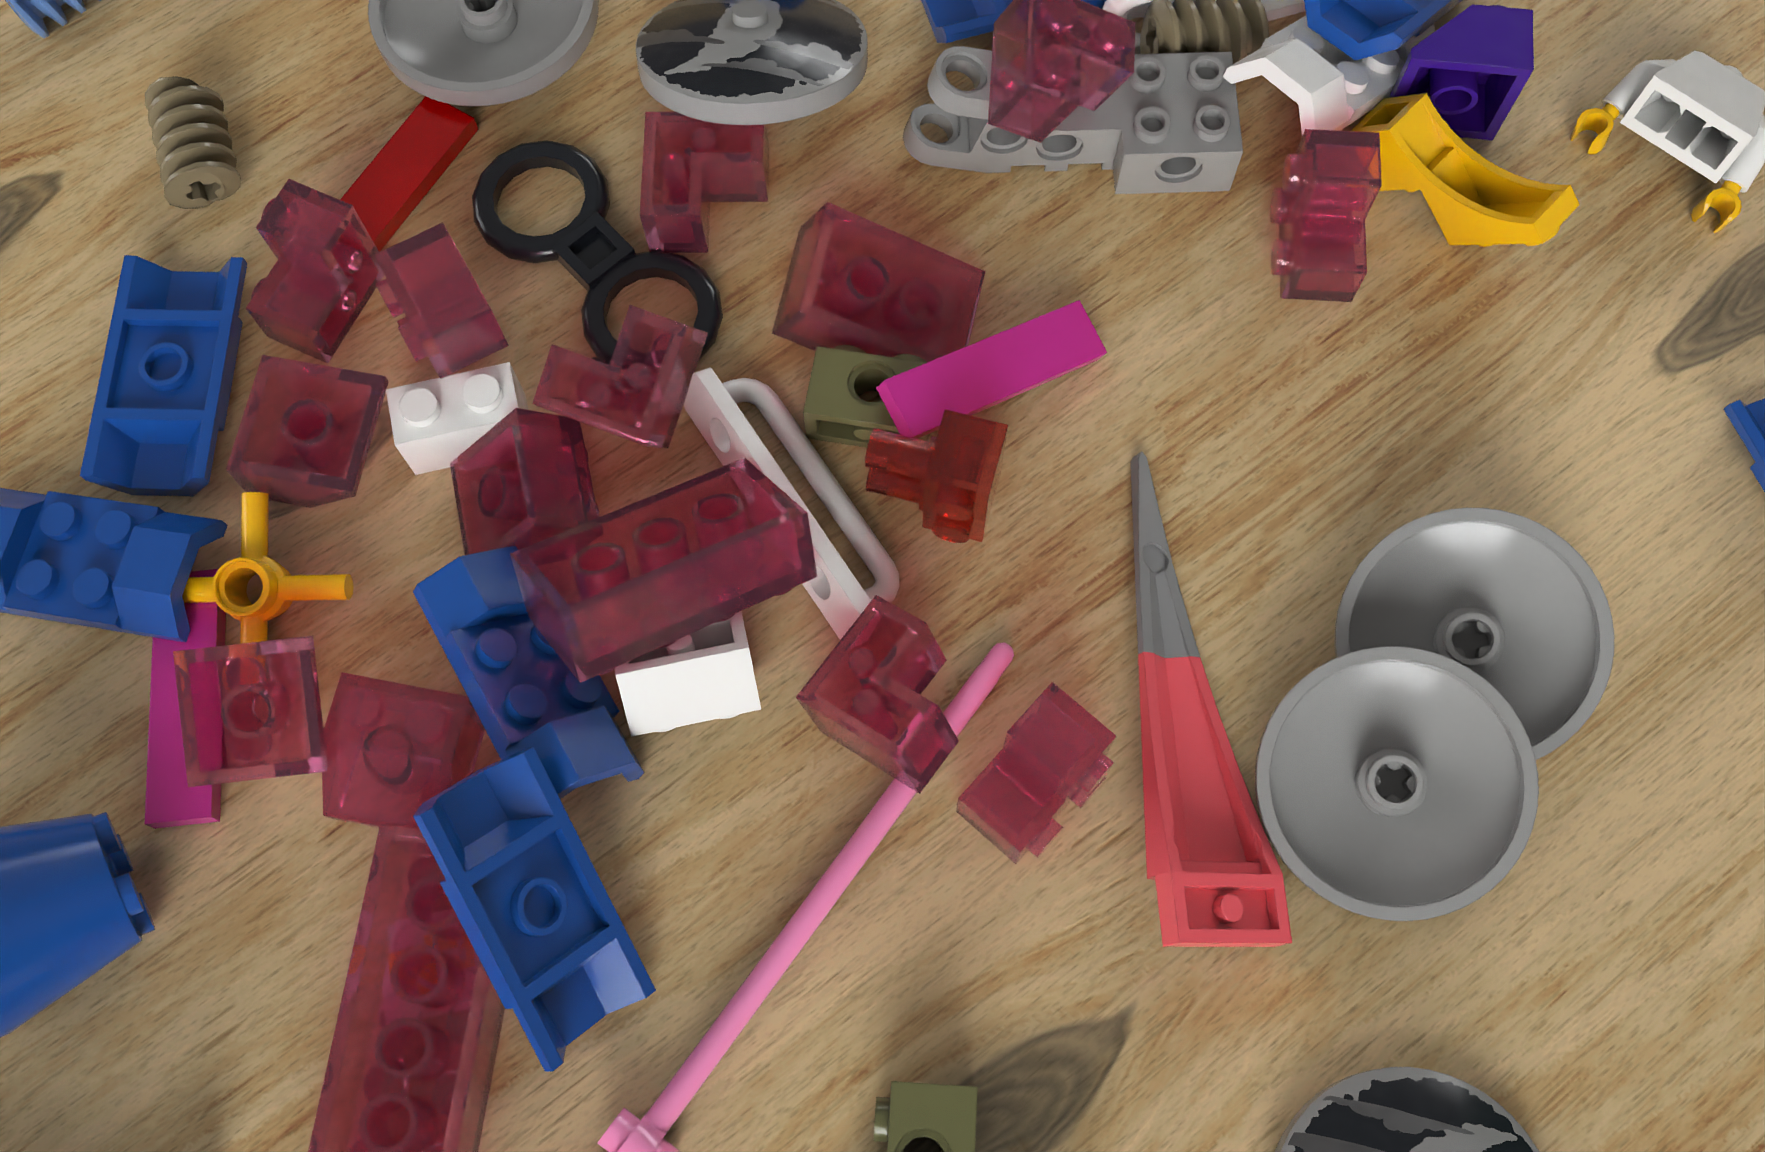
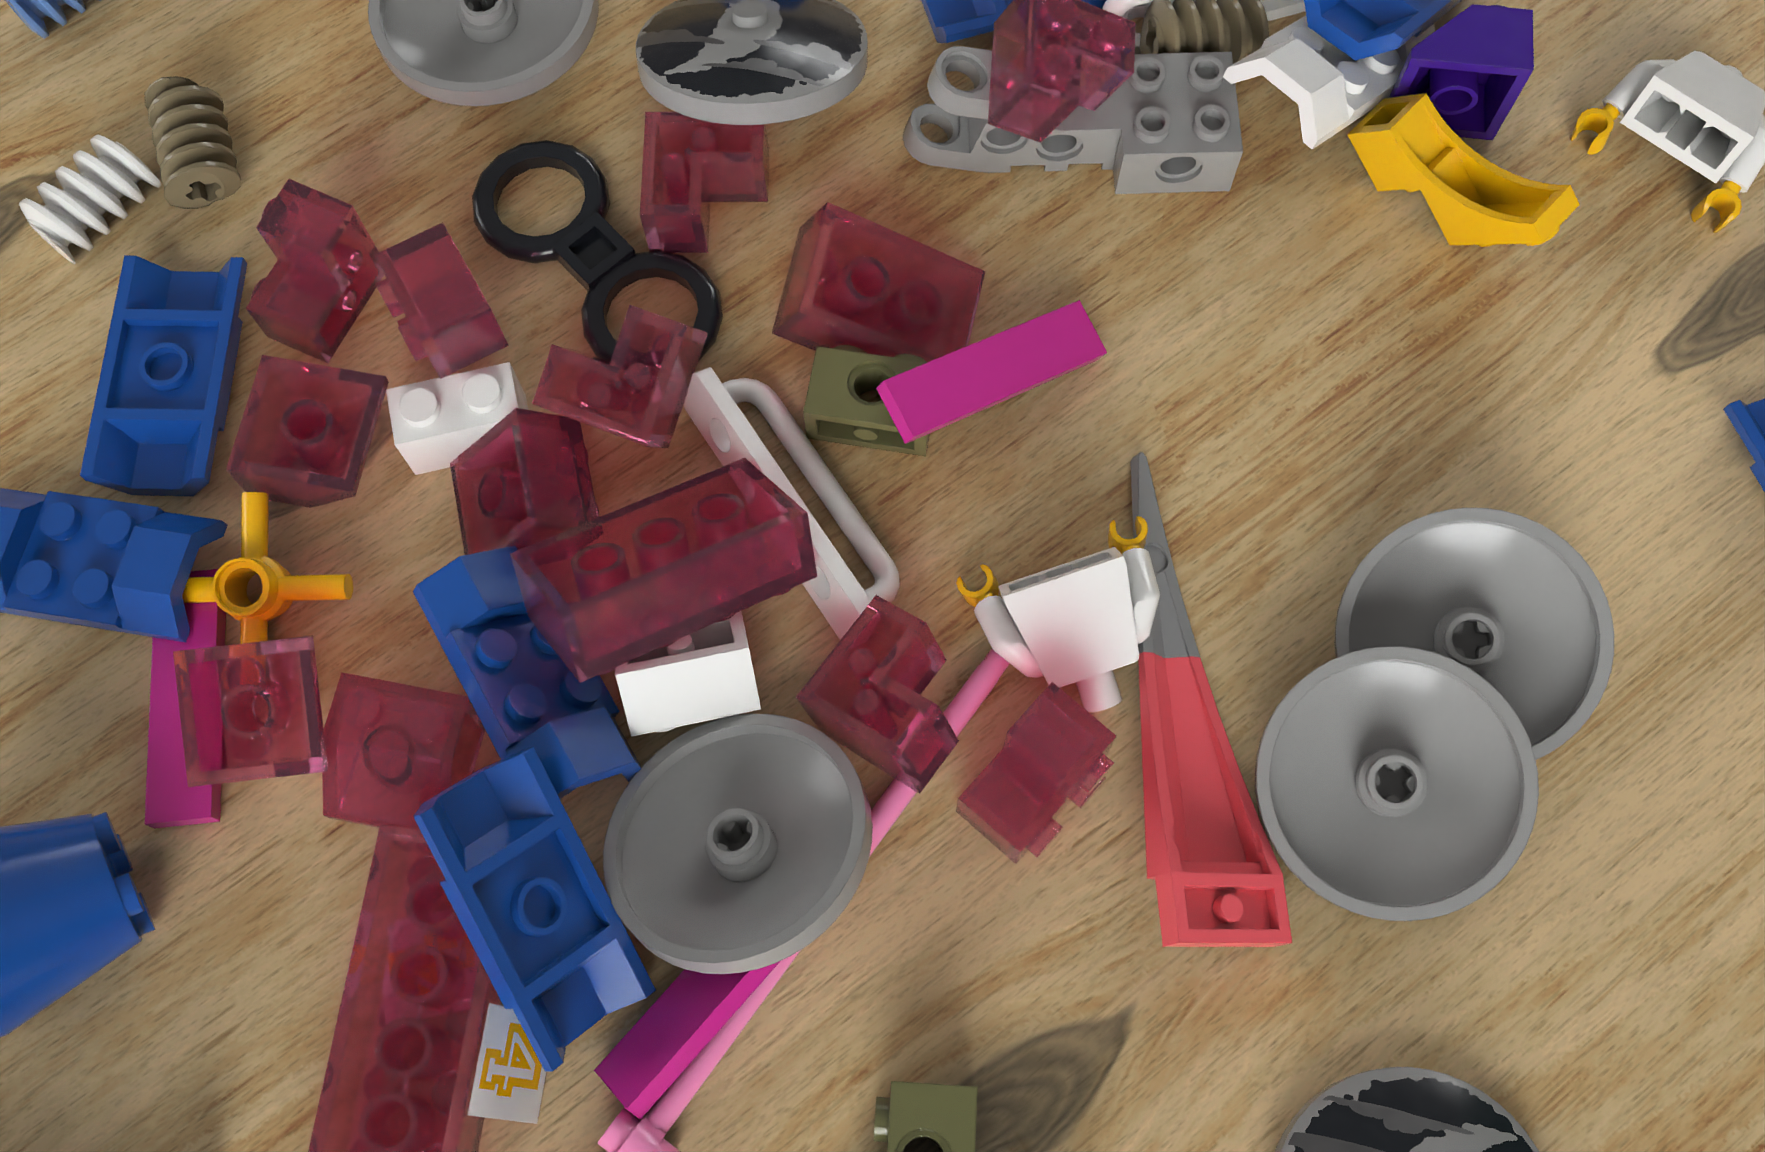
red tile [323,96,479,256] -> none
clear red brick [865,409,1008,543] -> none
clear pink brick [1270,129,1382,302] -> none
none -> white piece [19,134,161,264]
none -> white sticker [467,1003,547,1124]
none -> dark pink tile [594,961,780,1120]
none -> light grey dish [603,714,873,974]
none -> white torso [956,516,1160,712]

